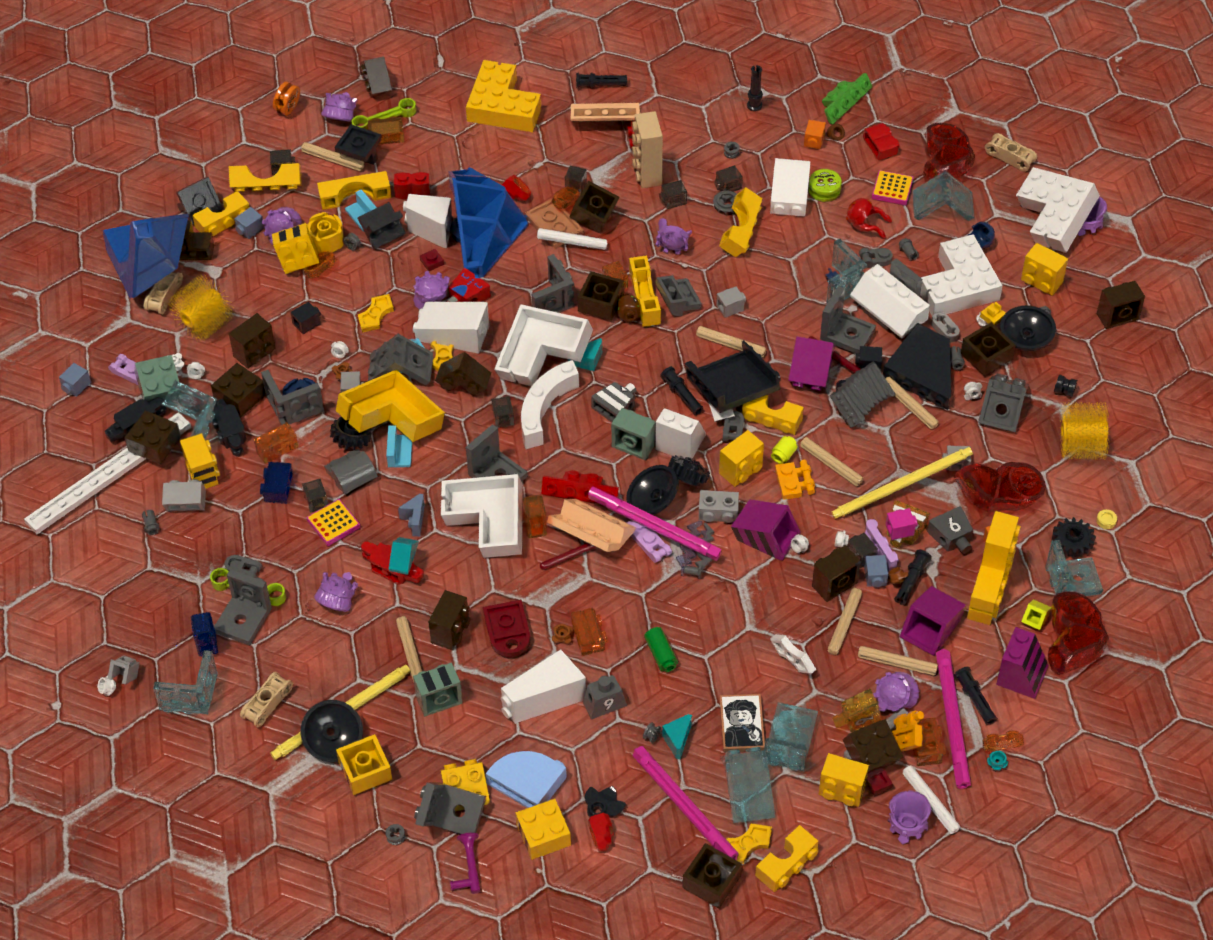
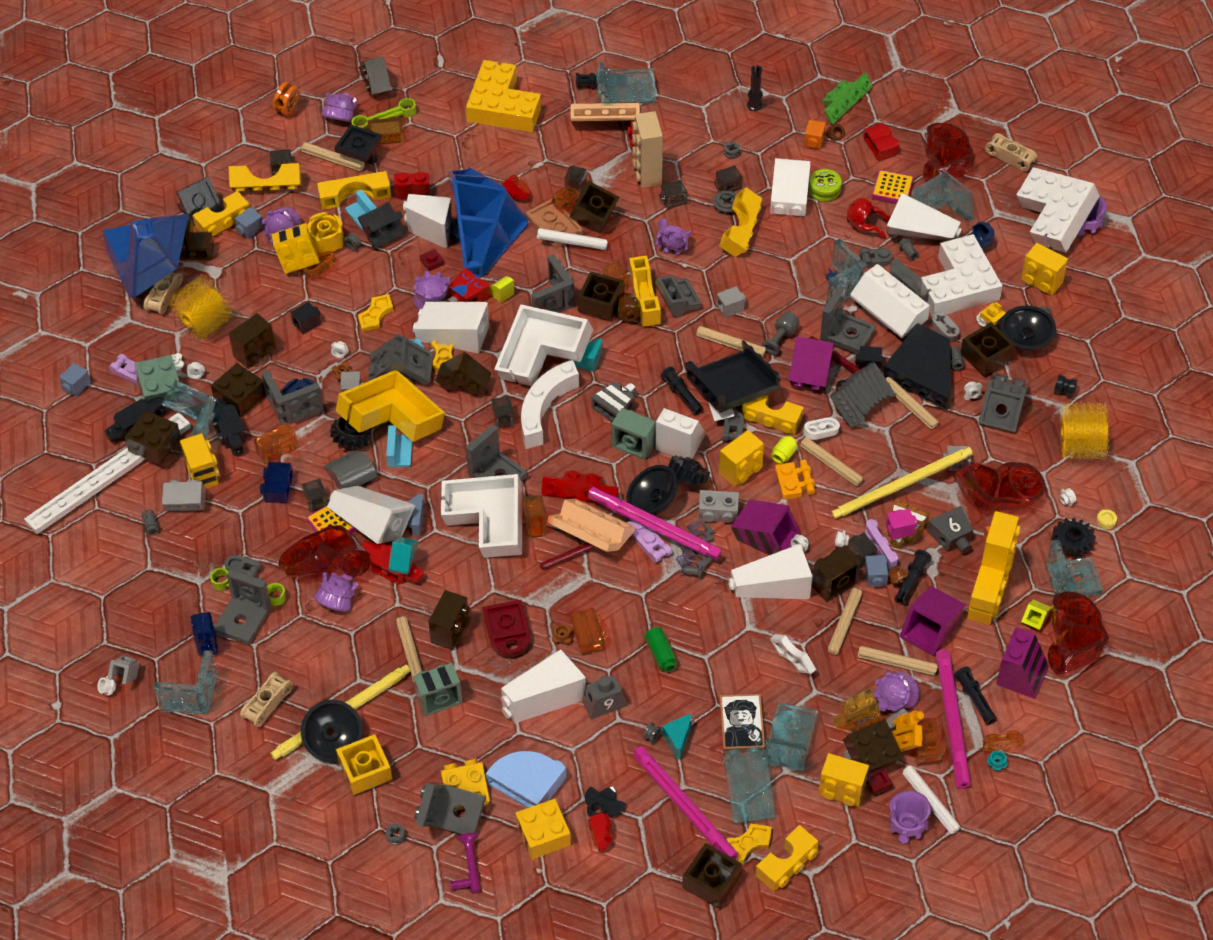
dark brown brick [1096,281,1145,329] -> none
none -> clear red piece [279,525,371,579]
none -> white slope [327,486,415,544]
none -> neon yellow brick [490,276,515,303]
none -> clear light blue bracket [596,62,656,104]
none -> white slope [728,544,812,599]
none -> dark grey piece [762,311,799,355]
none -> white plate [803,417,840,440]
none -> white slope [886,193,962,241]
none -> white plate [1059,488,1077,507]

